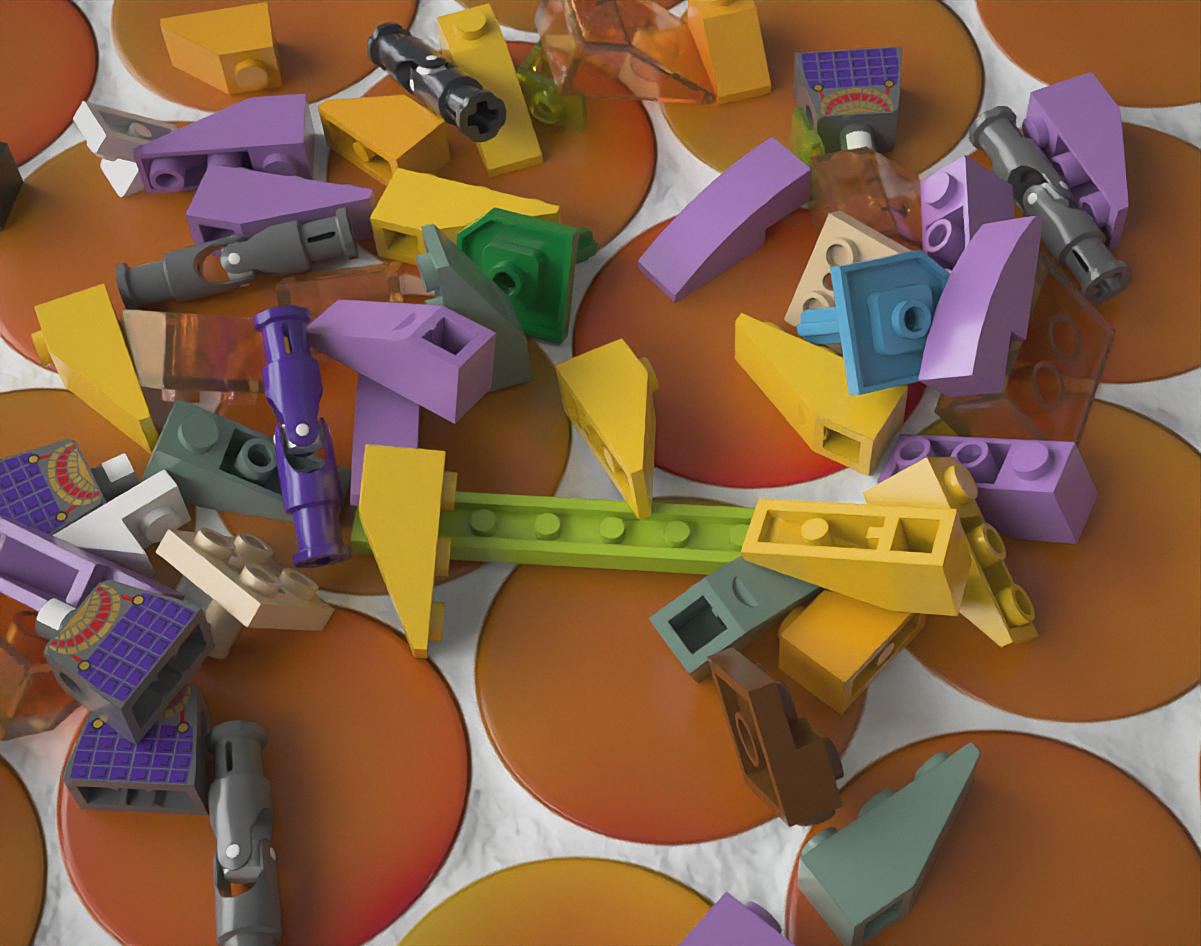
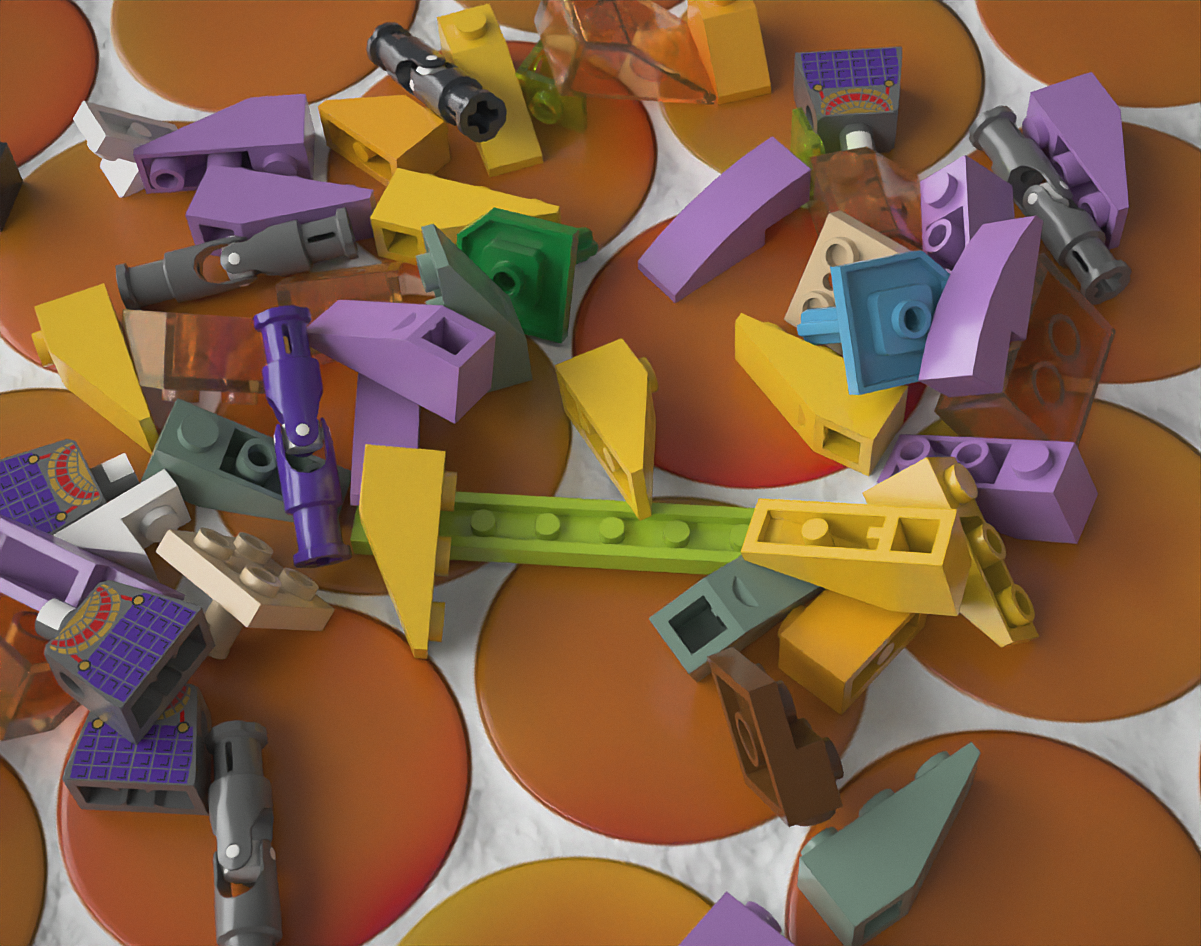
light orange slope [160,2,283,95] -> none

